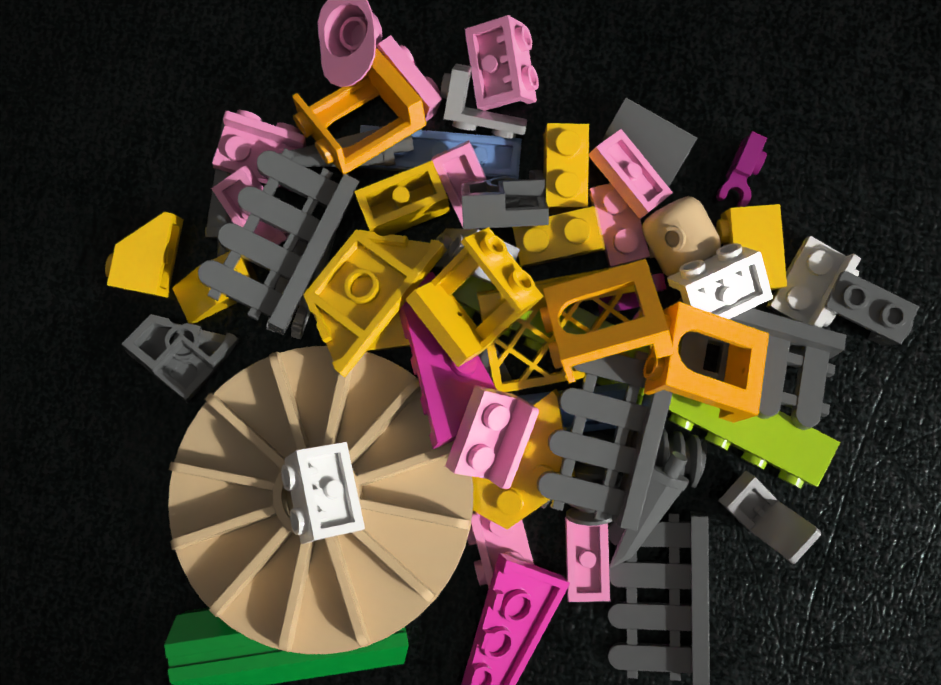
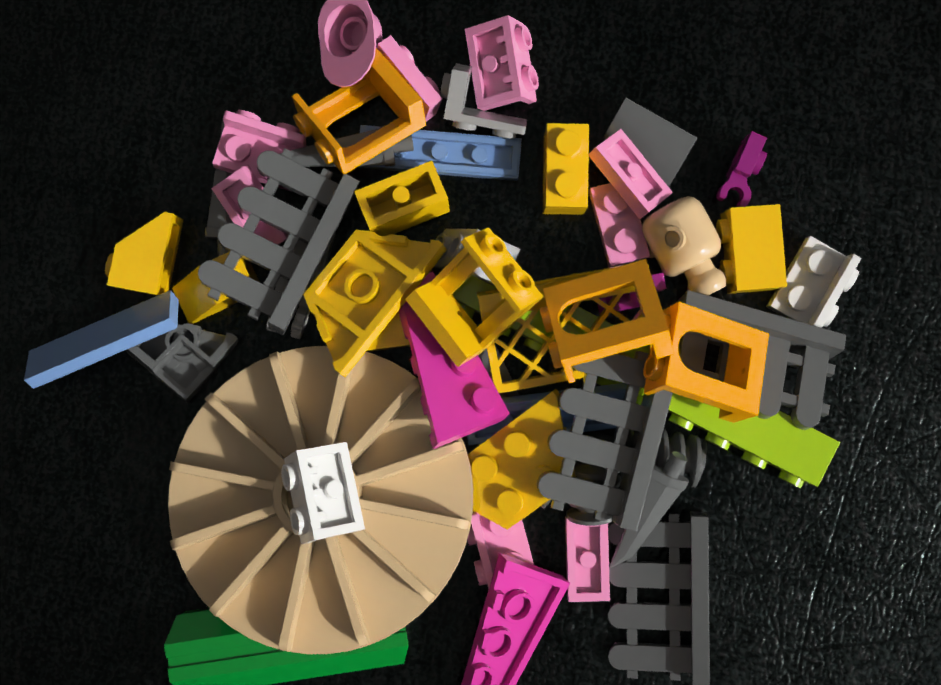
bright pink plate [431,140,487,229] -> none
bright pink bracket [445,385,539,489] -> none
dark grey slope [461,169,549,229] -> none
yellow brick [512,206,606,267] -> none
white bracket [667,243,773,319] -> none
light grey bracket [718,471,821,564] -> none
dark grey bracket [824,271,919,346] -> none
none -> medium blue tile [24,290,179,389]

